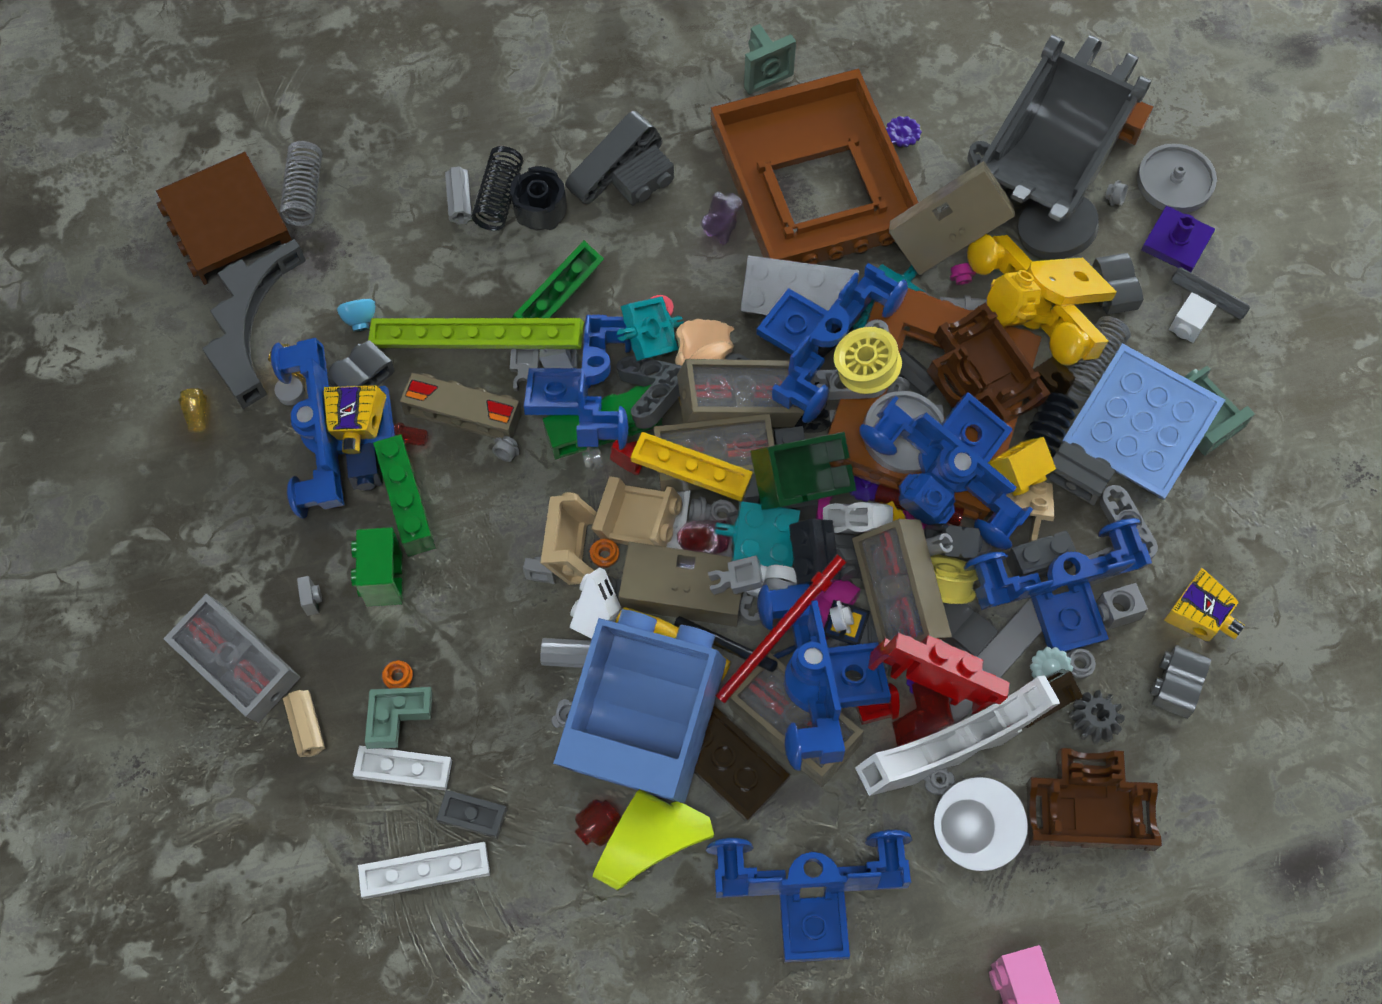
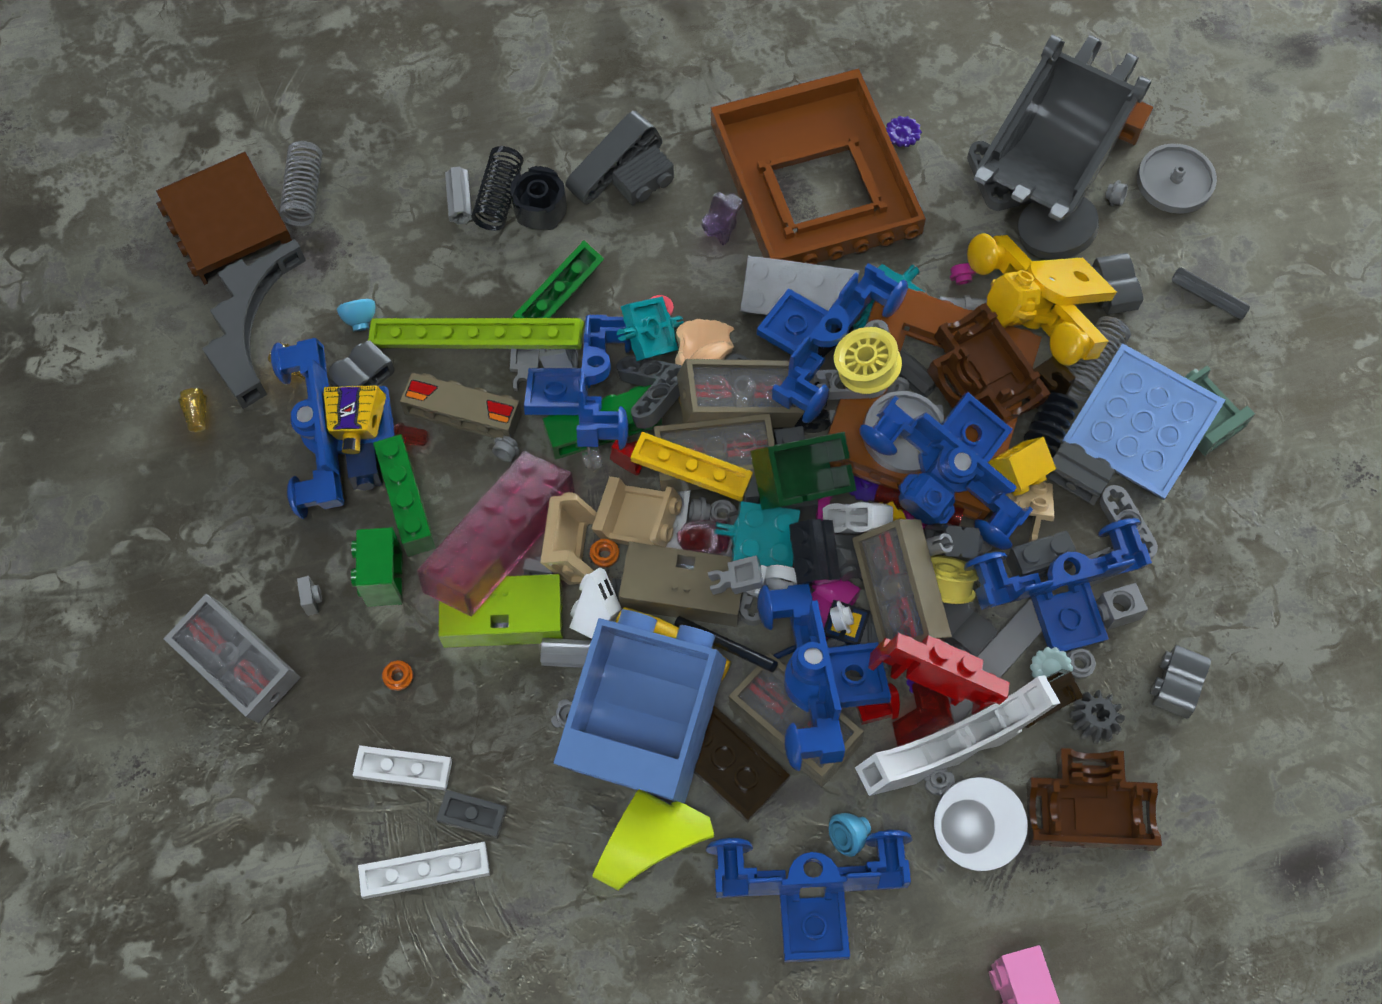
light grey tile [274,376,305,405] -> none
tan axle [283,690,325,757] -> none
sand green plate [365,687,432,749] -> none
clear red head [574,799,621,847] -> none
red bar [715,554,847,704] -> none
sand green bracket [744,24,796,95] -> none
dark tan brick [889,161,1015,275] -> none
dark purple tile [1141,205,1215,272] -> none
torso [1164,568,1245,642] -> none
white brick [1169,292,1216,343] -> none
none -> clear pink brick [417,451,575,617]
none -> lime brick [438,574,563,648]
none -> medium azure brick [828,813,871,857]

